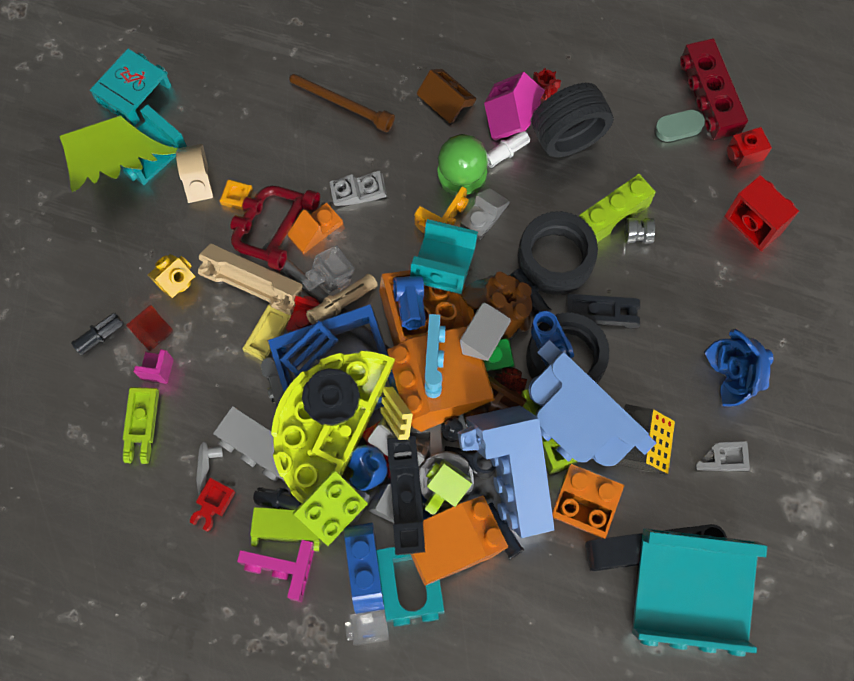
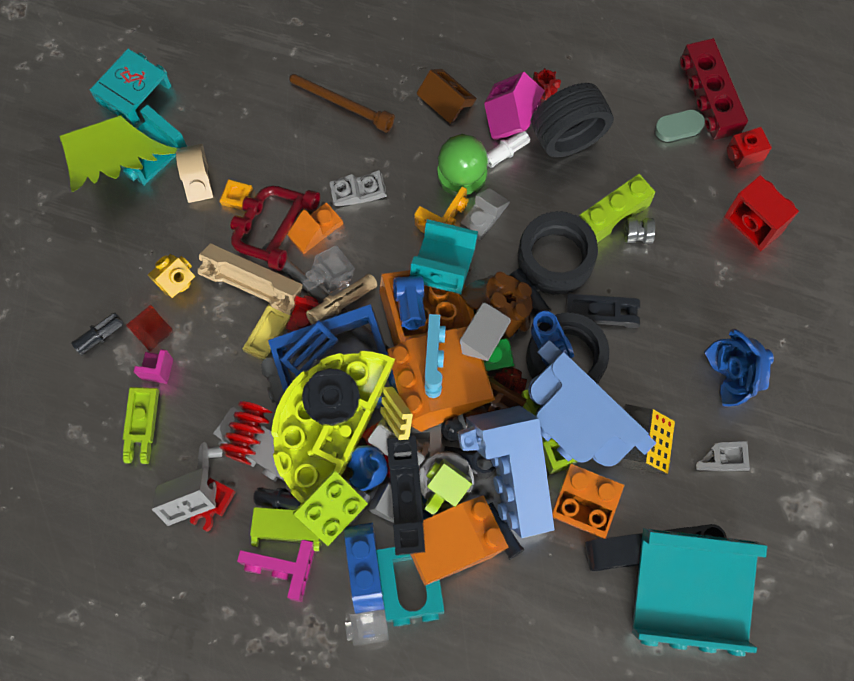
none -> light grey hinge [151,467,217,526]
none -> red piece [219,401,272,466]

